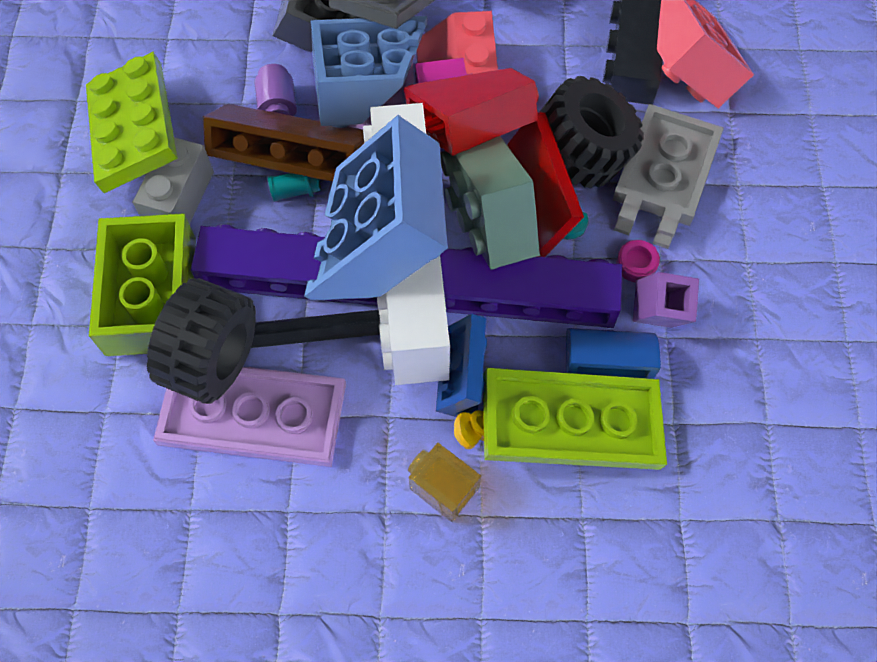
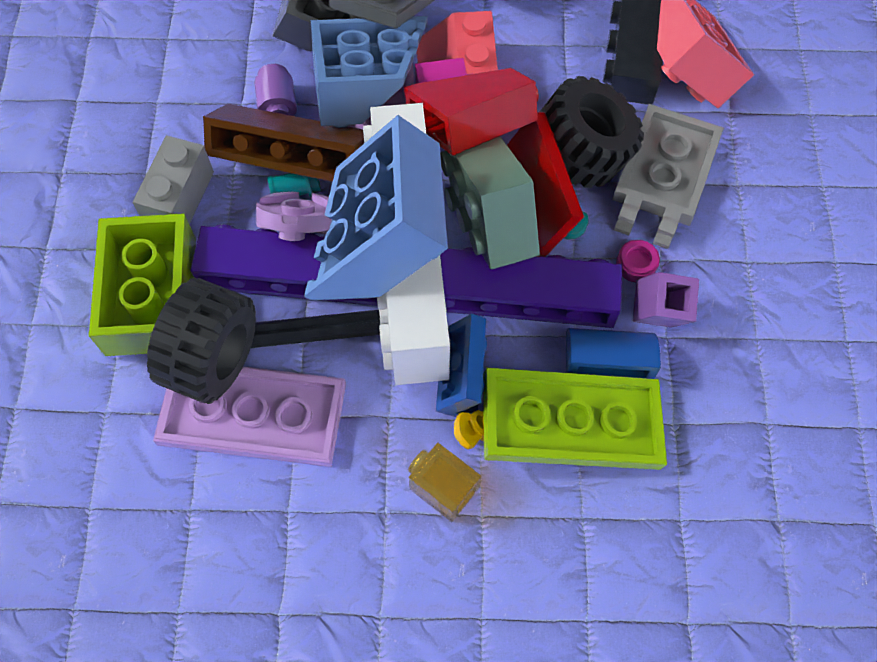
lime plate [86,52,178,193] -> none
none -> lavender plate [256,192,332,241]

